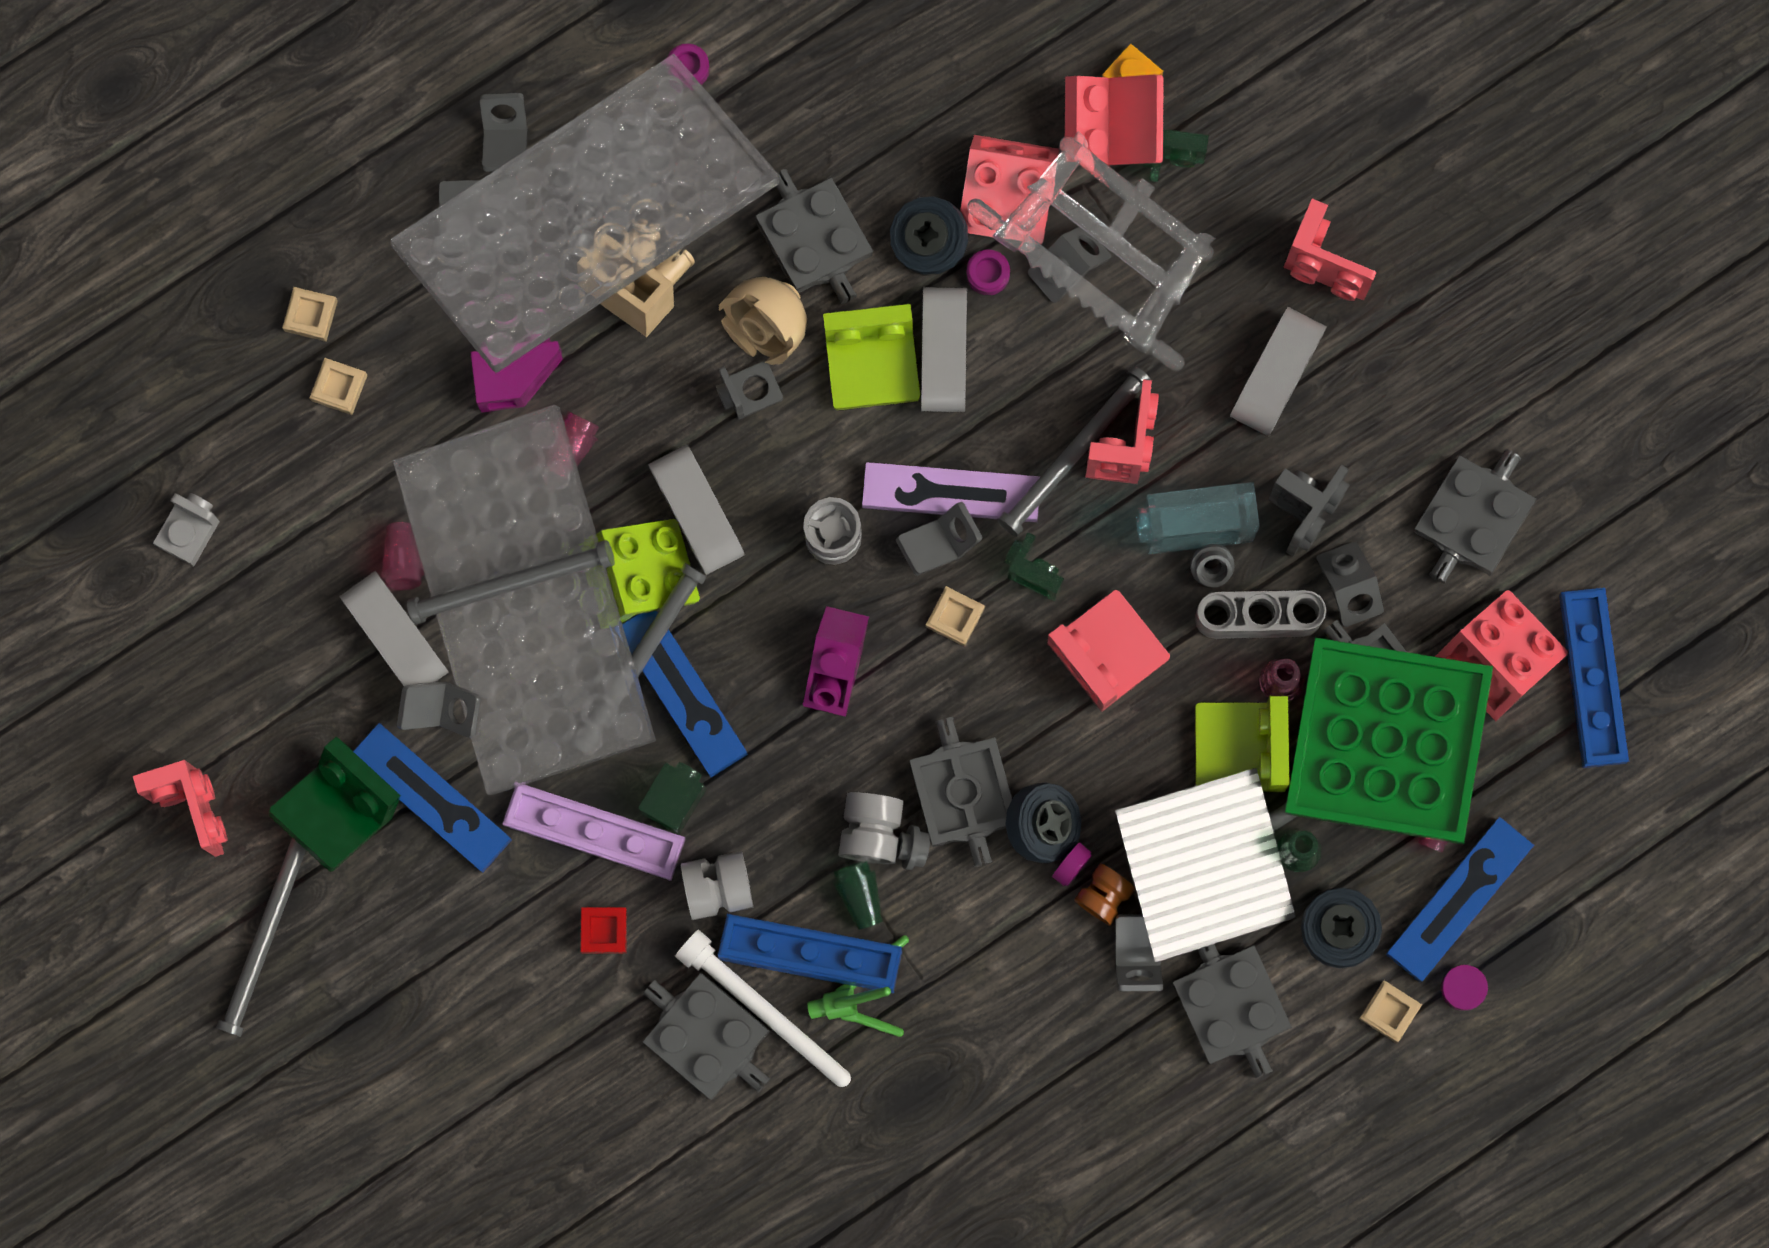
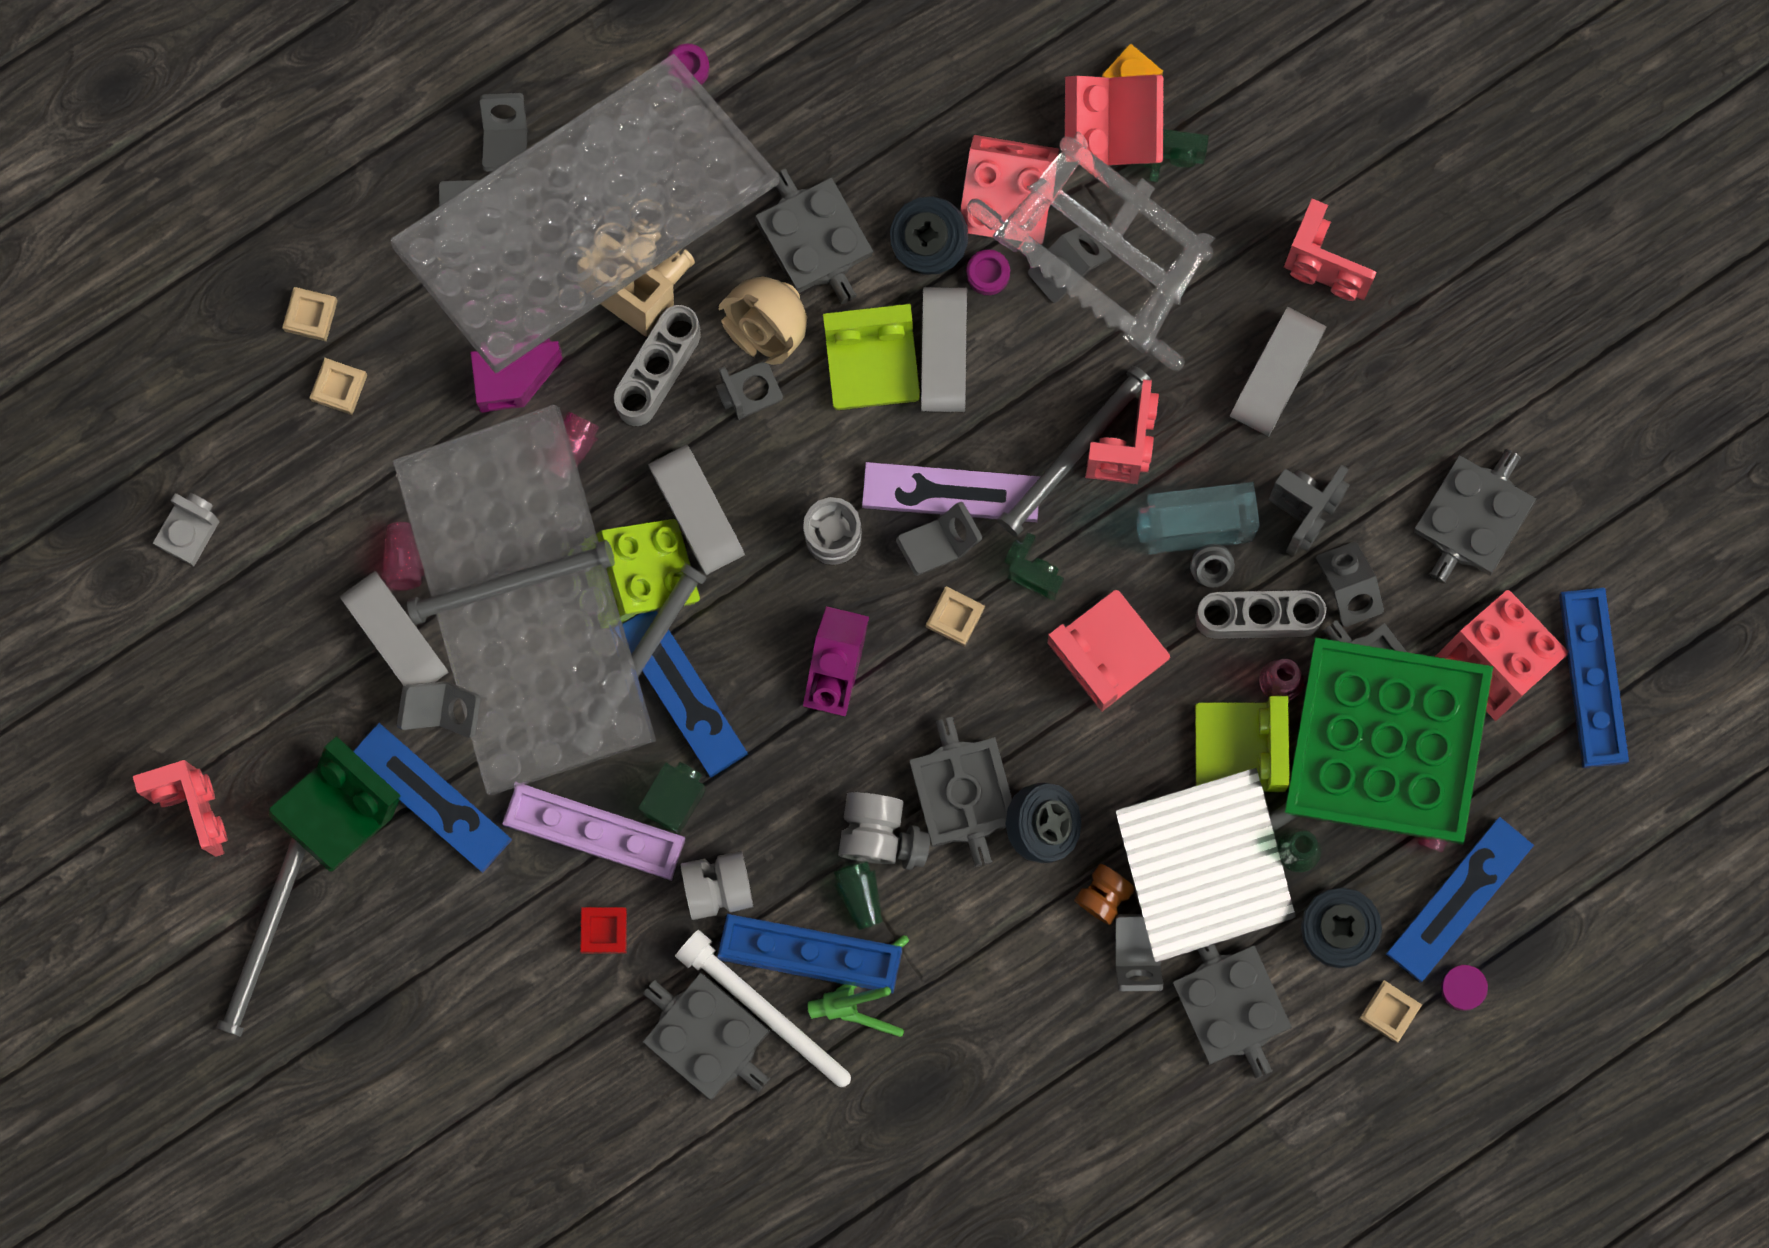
magenta tile [1052,842,1092,887] -> none
none -> light grey beam [614,305,701,426]

